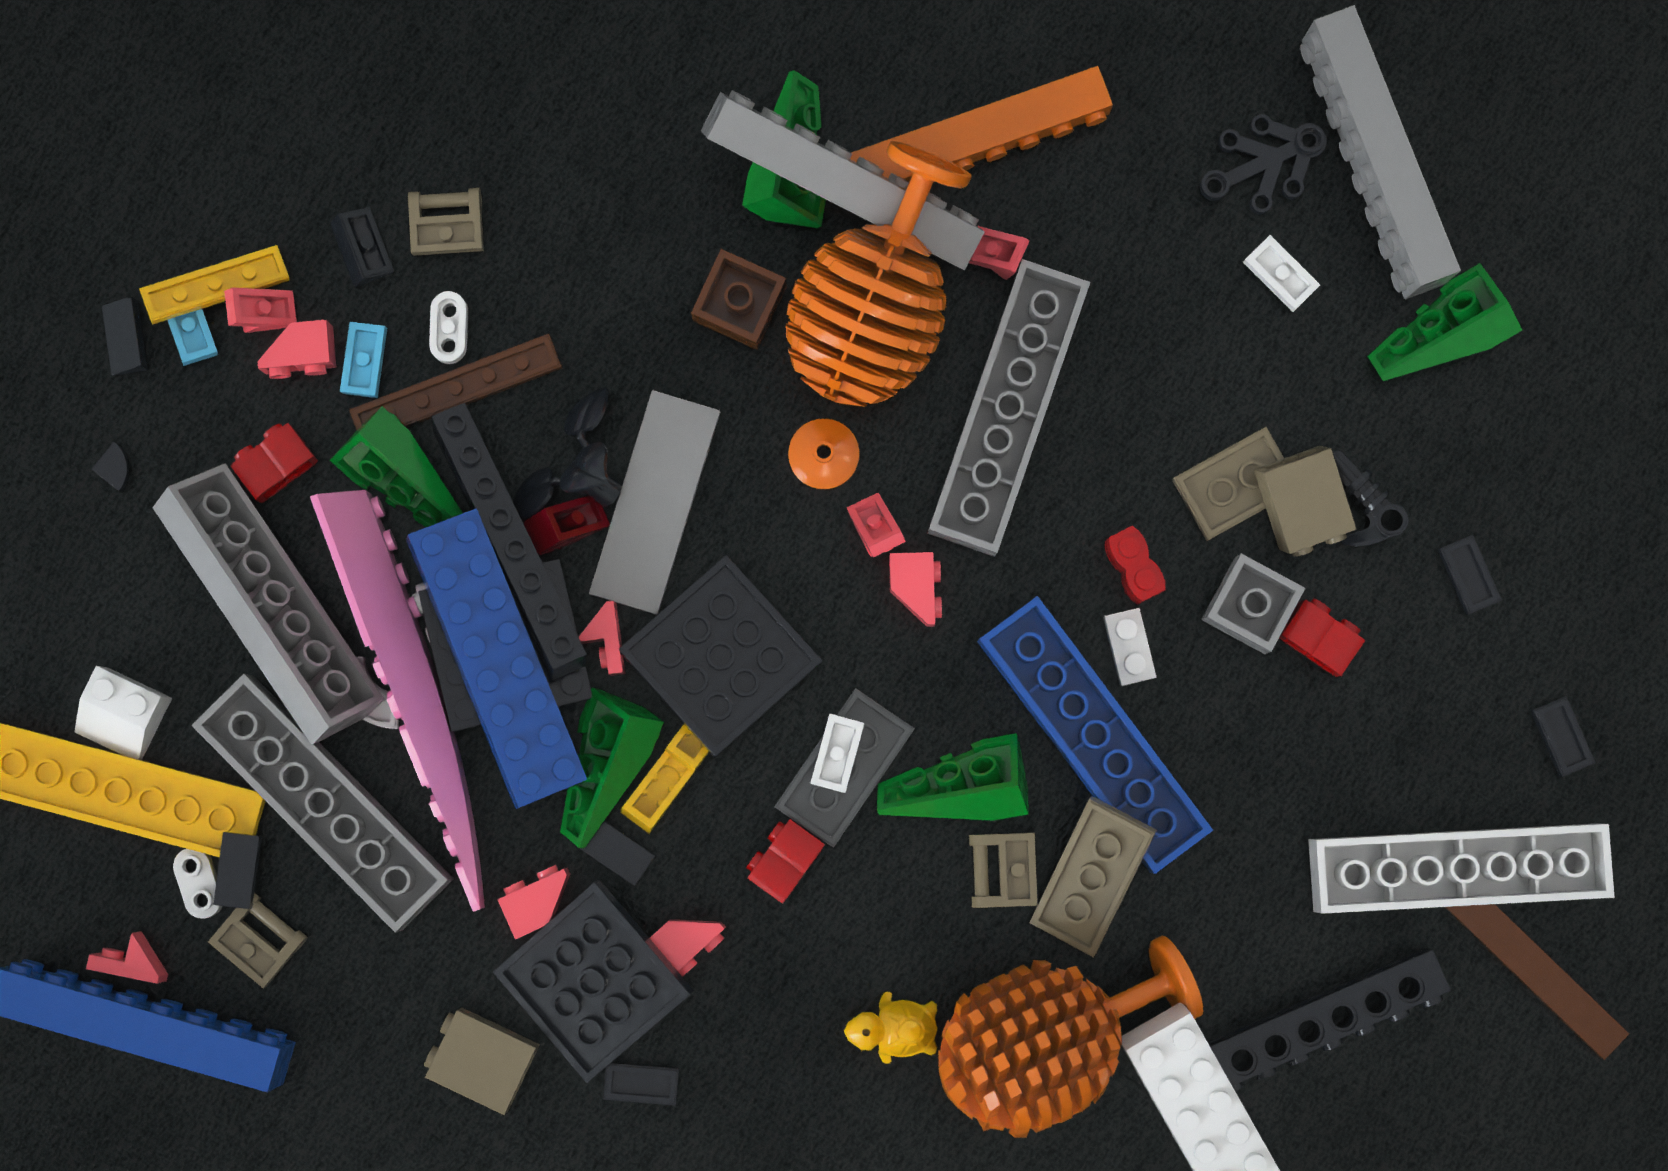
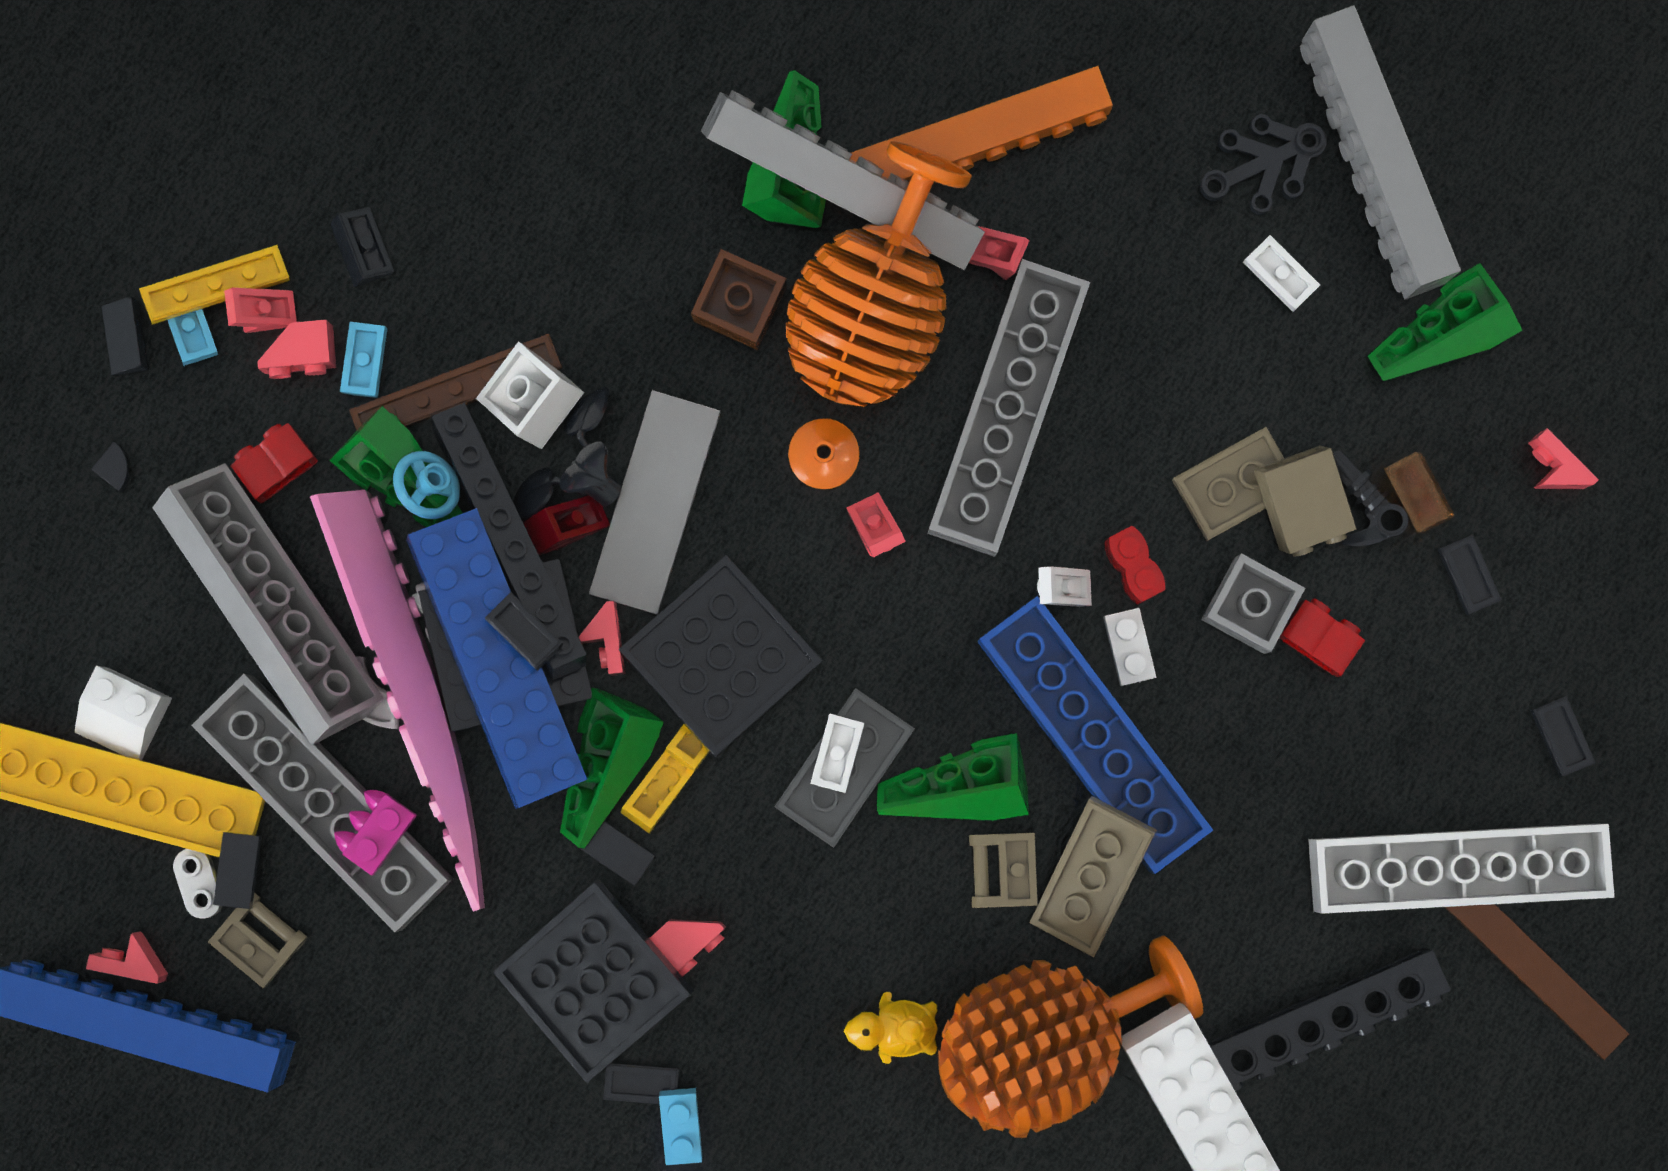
dark tan plate [408,188,484,256] -> none
dark tan brick [424,1008,540,1115] -> none
white plate [429,291,468,364] -> none
coral slope [497,865,570,939] -> none
red brick [746,819,825,904] -> none
coral slope [889,552,942,627] -> none
none -> dark pink plate [334,790,417,876]
none -> medium azure piece [393,451,460,519]
none -> white slope [476,342,584,449]
none -> black tile [485,592,564,671]
none -> medium azure plate [659,1088,702,1165]
none -> white plate [1037,567,1092,607]
none -> clear orange brick [1384,452,1455,533]
none -> coral slope [1528,428,1599,489]

